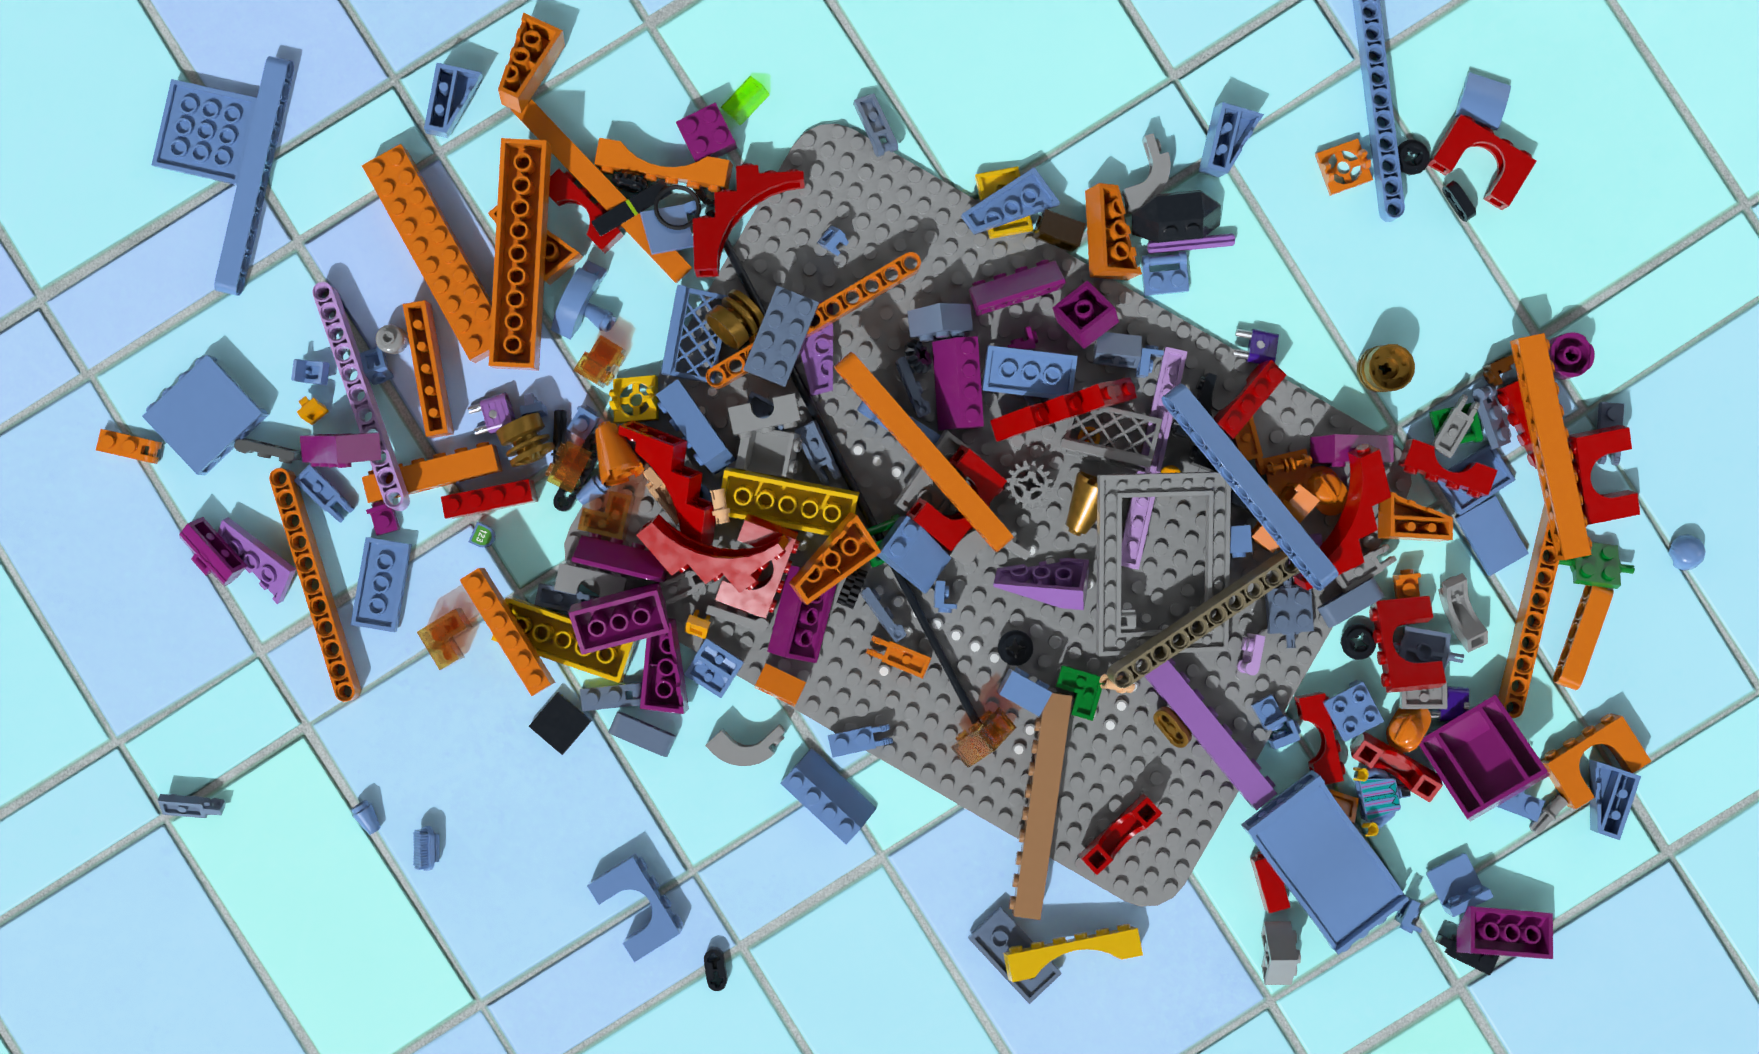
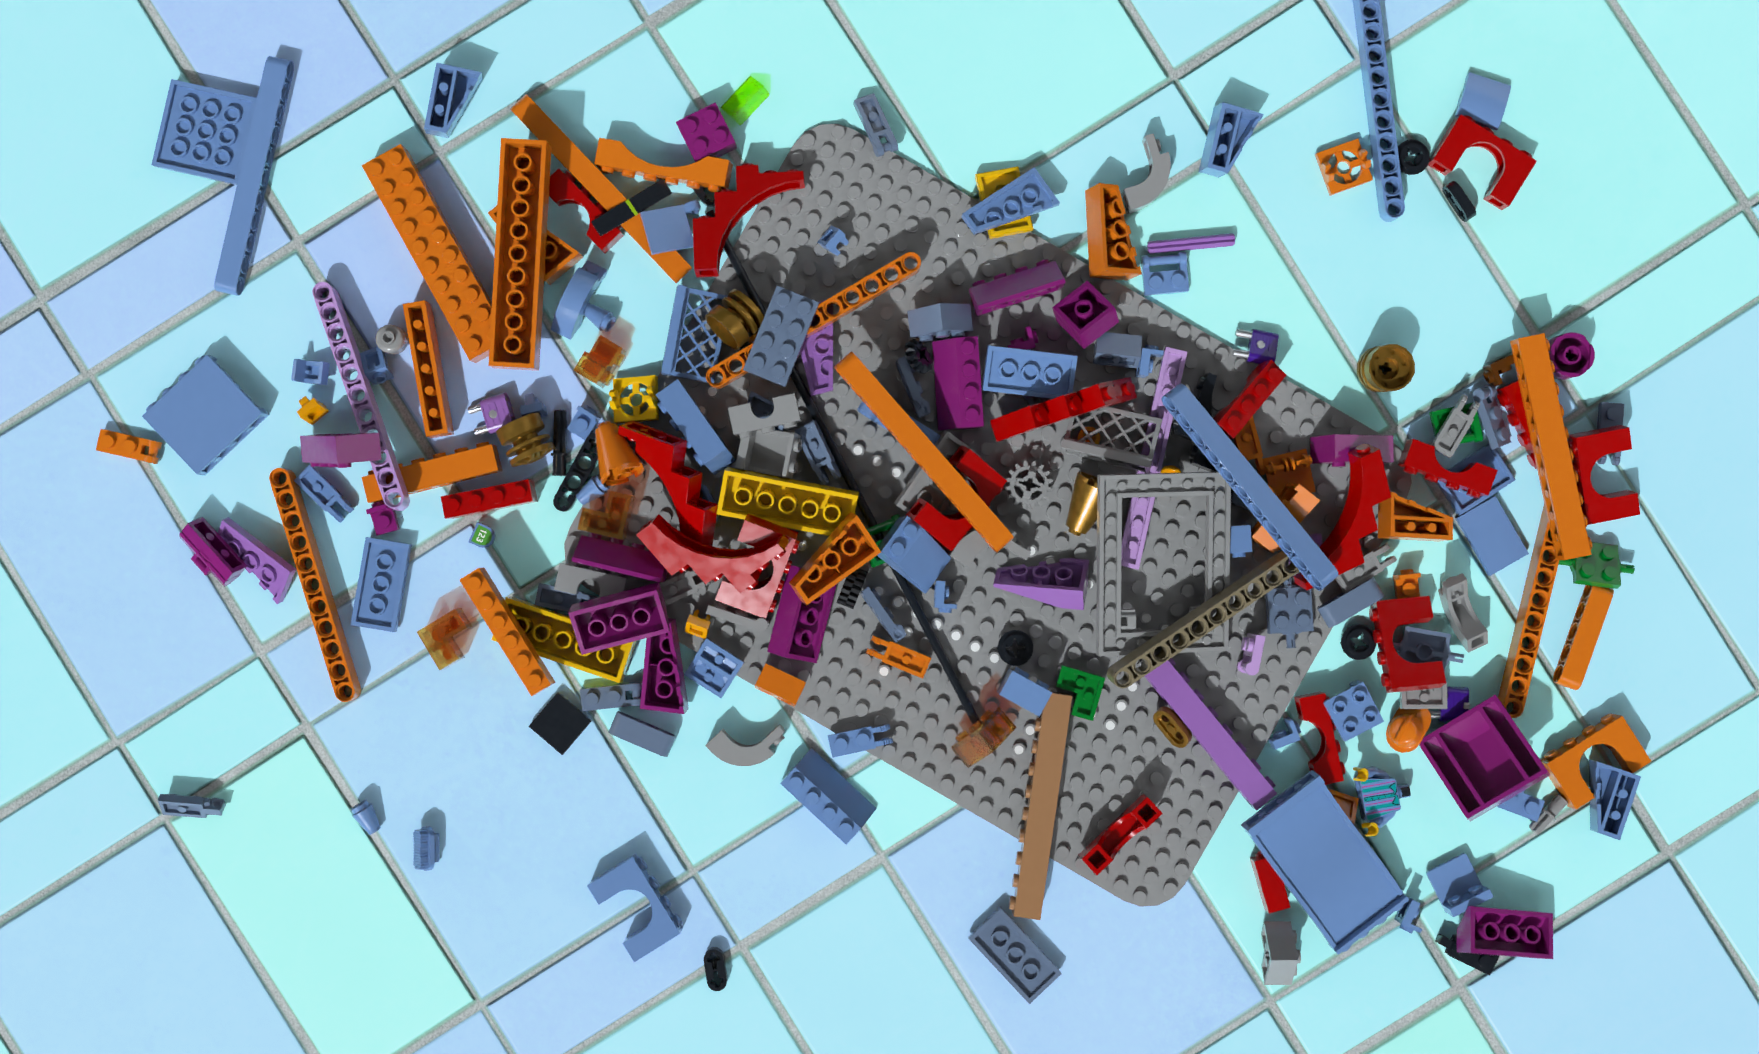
dark grey hinge [234,438,302,464] -> none
orange wedge [498,12,565,113] -> none
clear orange brick [545,440,592,493] -> none
black gear [612,172,648,193] -> none
light nougat hinge [642,467,679,525] -> none
black tyre [654,185,701,230] -> none
light nougat pin [710,488,731,524] -> none
yellow arch [1003,924,1143,982] -> none
dark brown hinge [1032,209,1086,252] -> none
light nougat pin [1099,674,1135,694] -> none
black wedge [1132,190,1221,243] -> none
medium blue bracket [1251,694,1288,731] -> none
orange piece [1303,466,1348,516] -> none
red arch [1350,732,1443,802] -> none
medium blue hair [1669,535,1706,571] -> none

